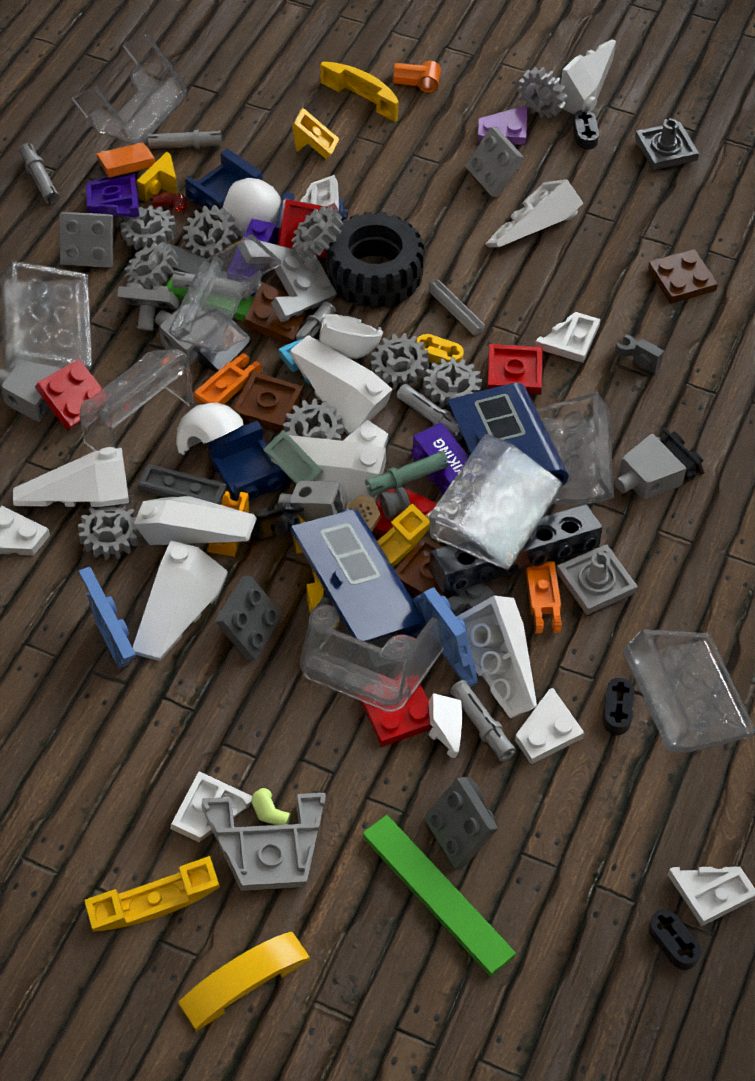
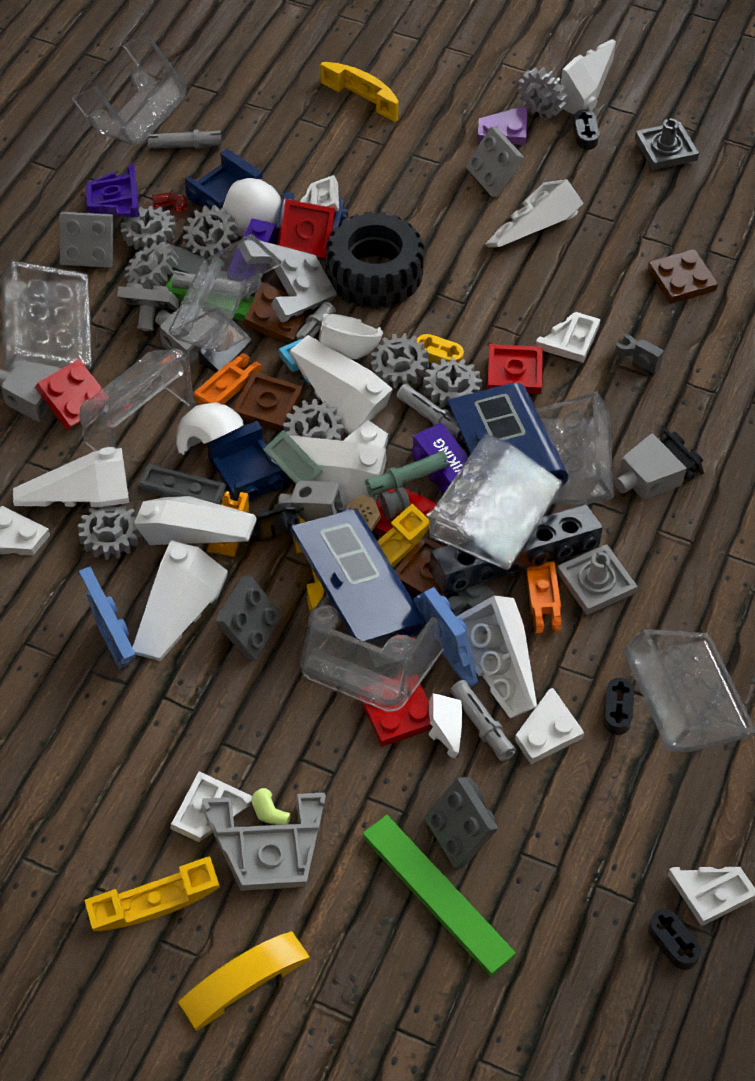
light grey pin [19,143,60,204] -> none
orange tile [96,142,156,178] -> none
yellow slope [137,152,178,203] -> none
light grey gear [291,206,343,259] -> none
yellow slope [292,108,339,159] -> none
orange piece [393,61,441,93] -> none
light grey axle [429,280,485,336] -> none

